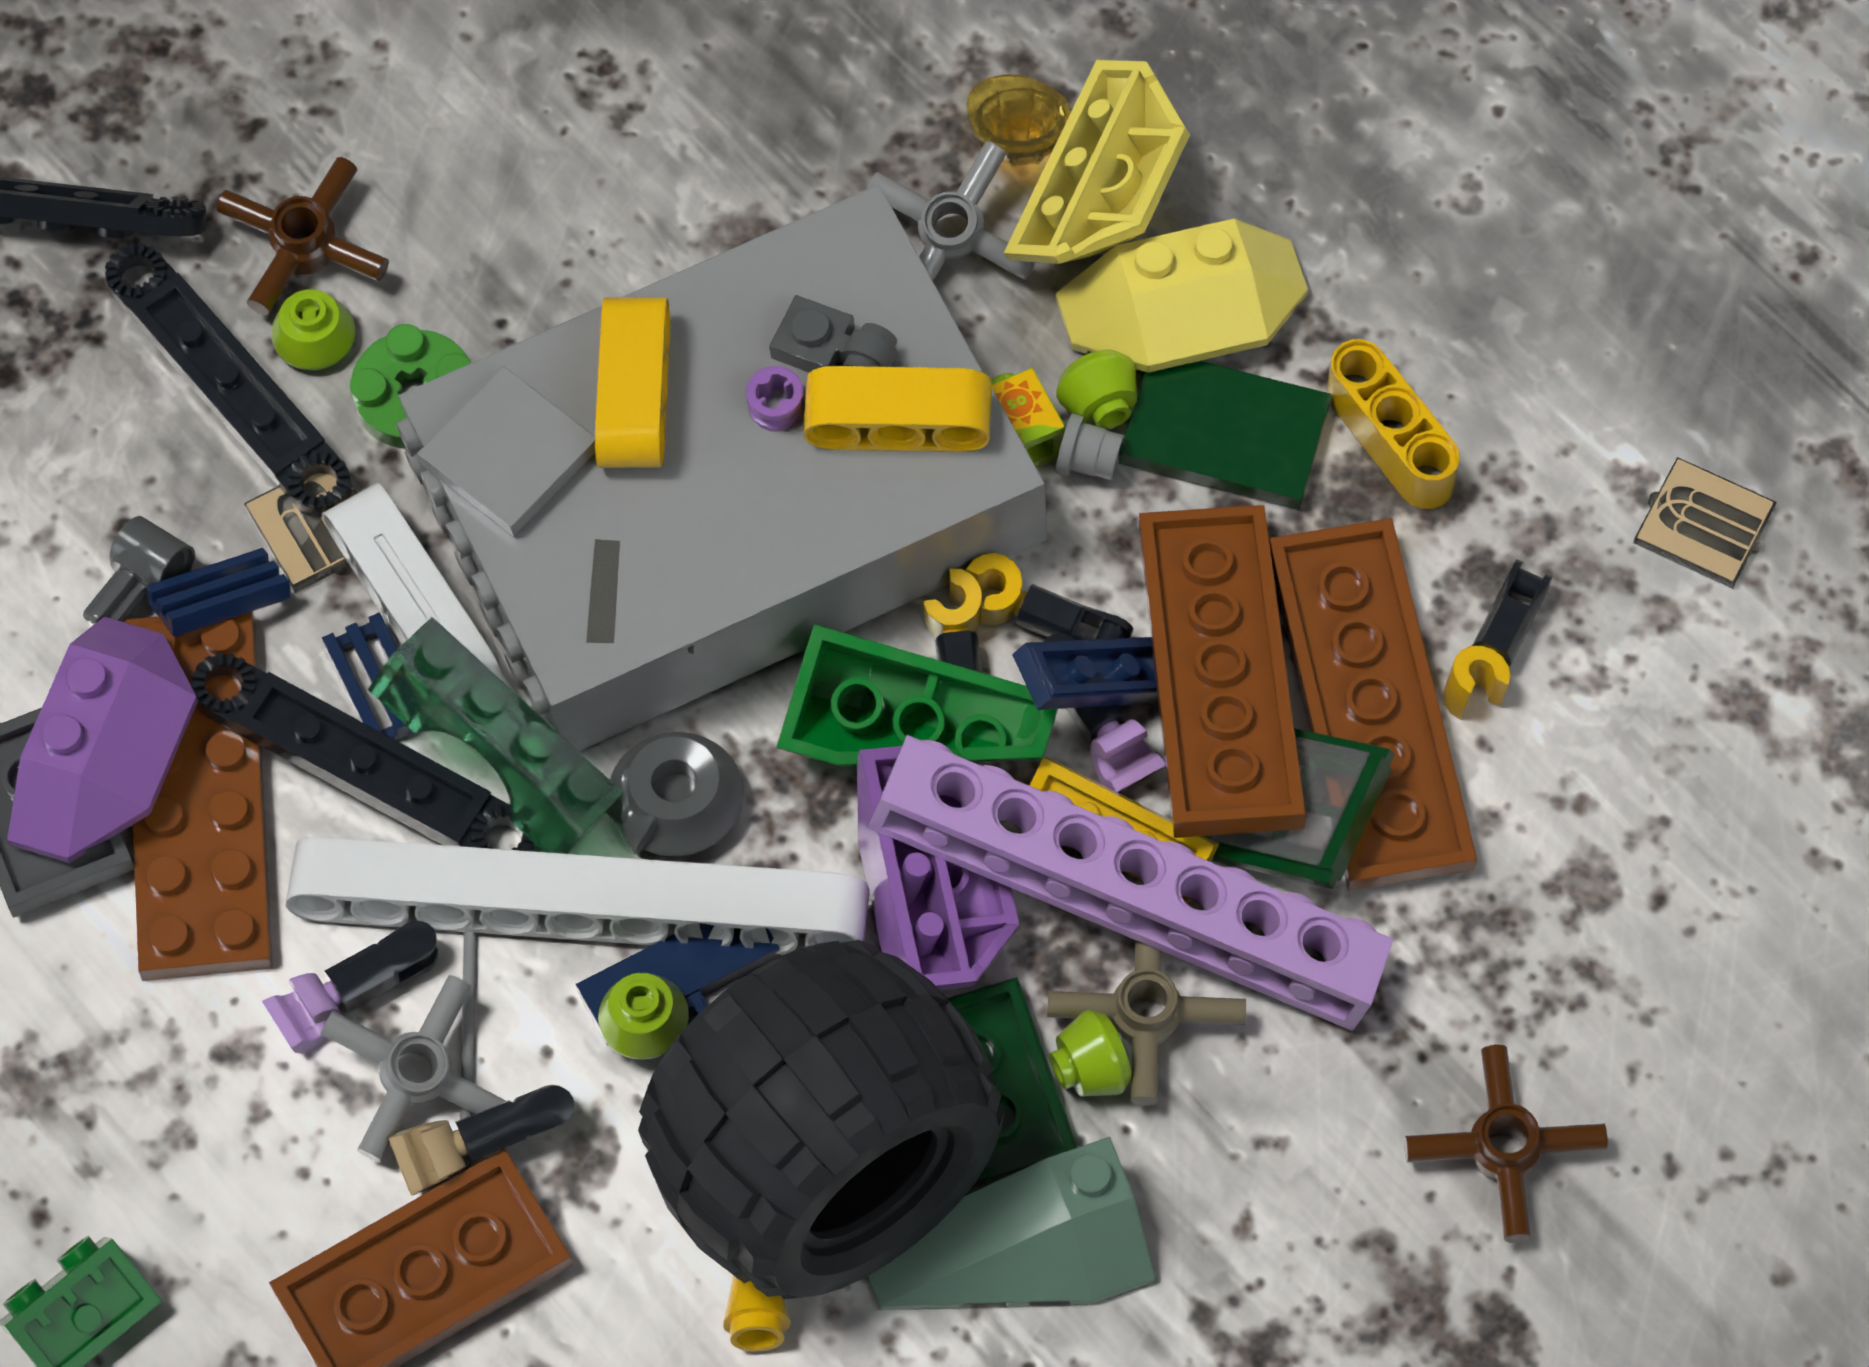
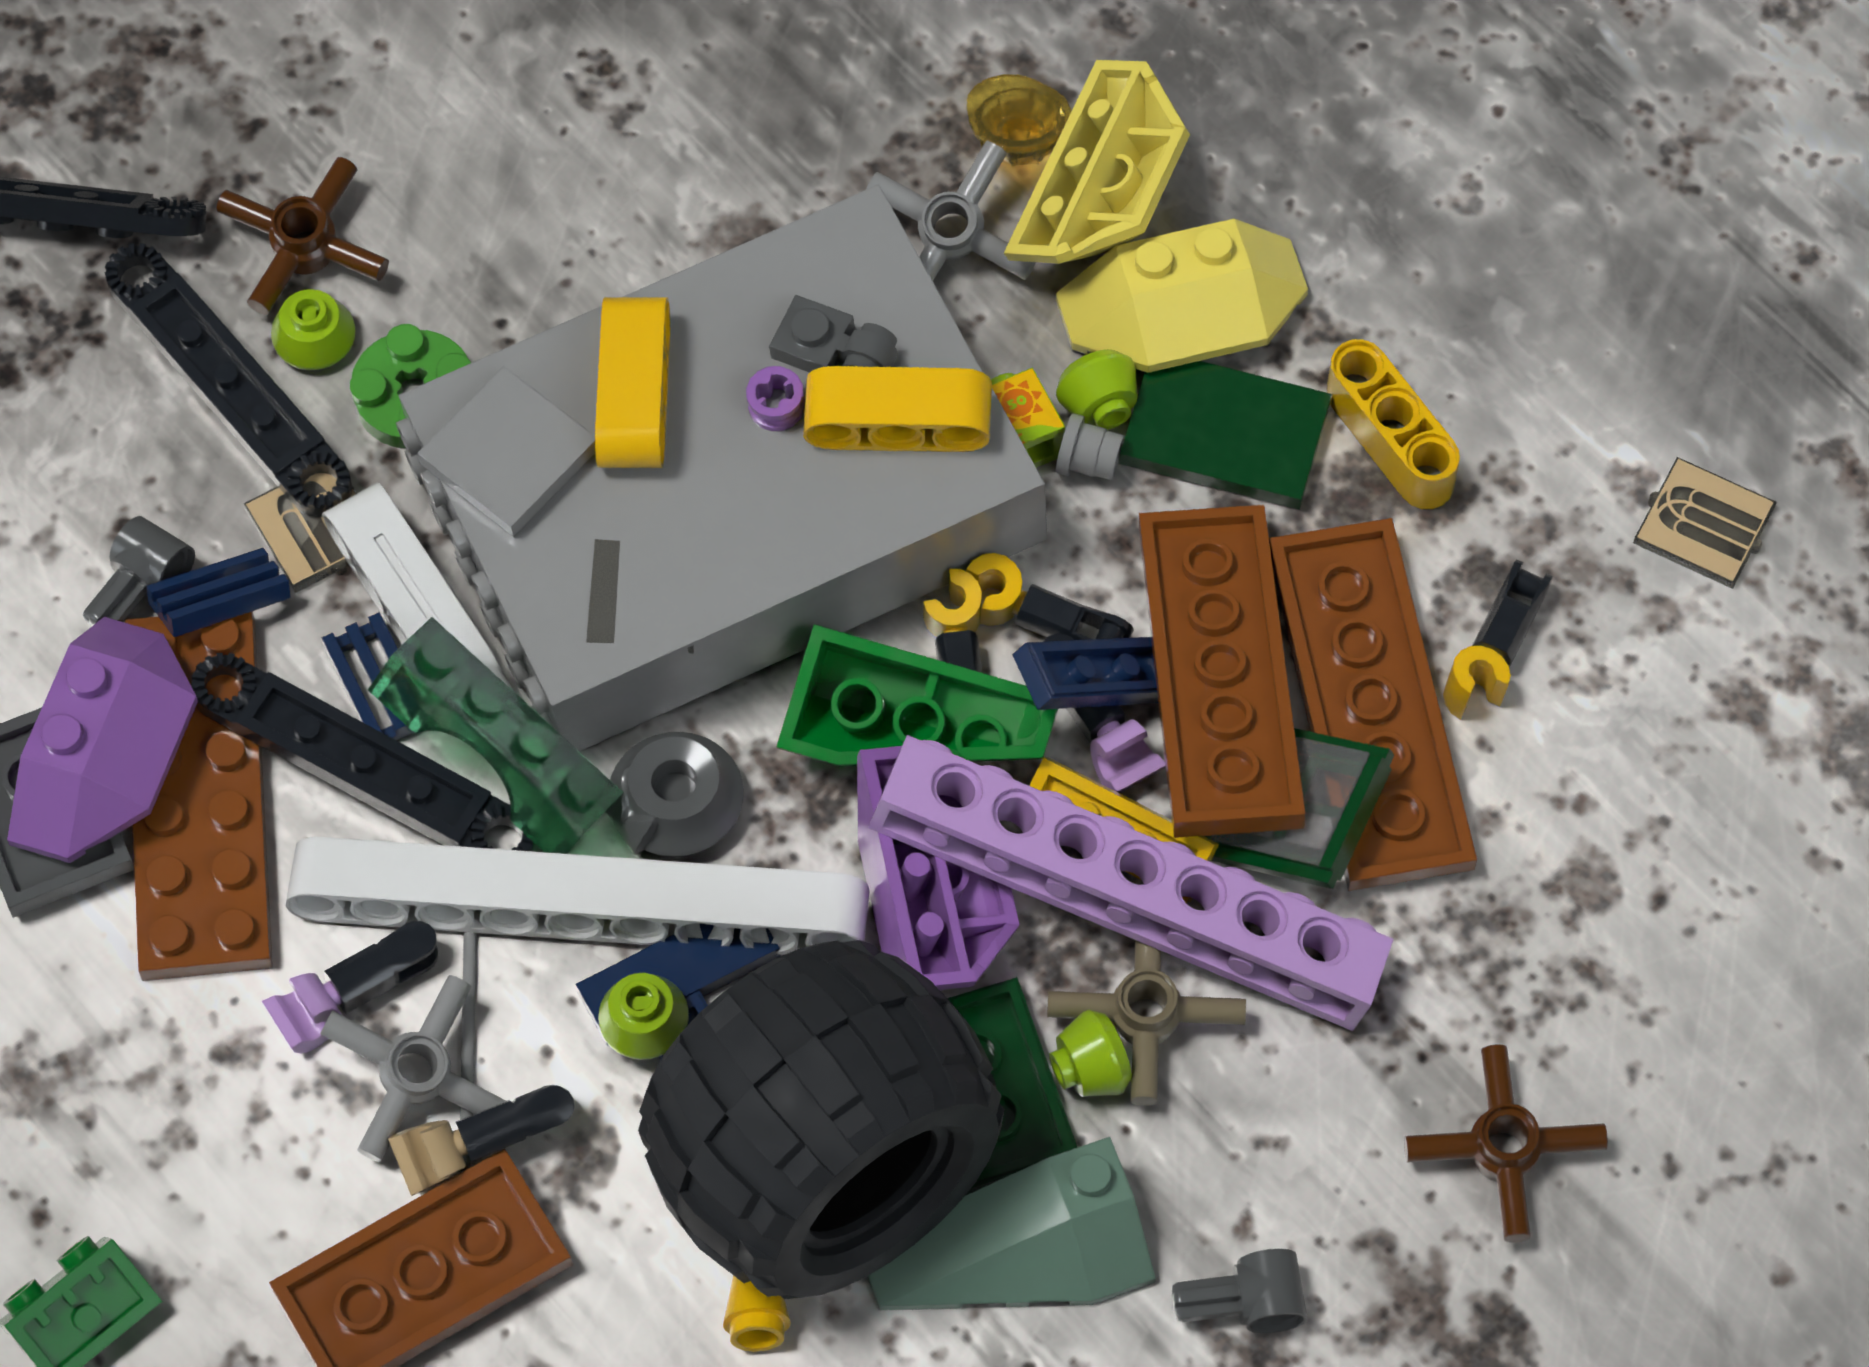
none -> dark grey axle [1171,1249,1307,1333]

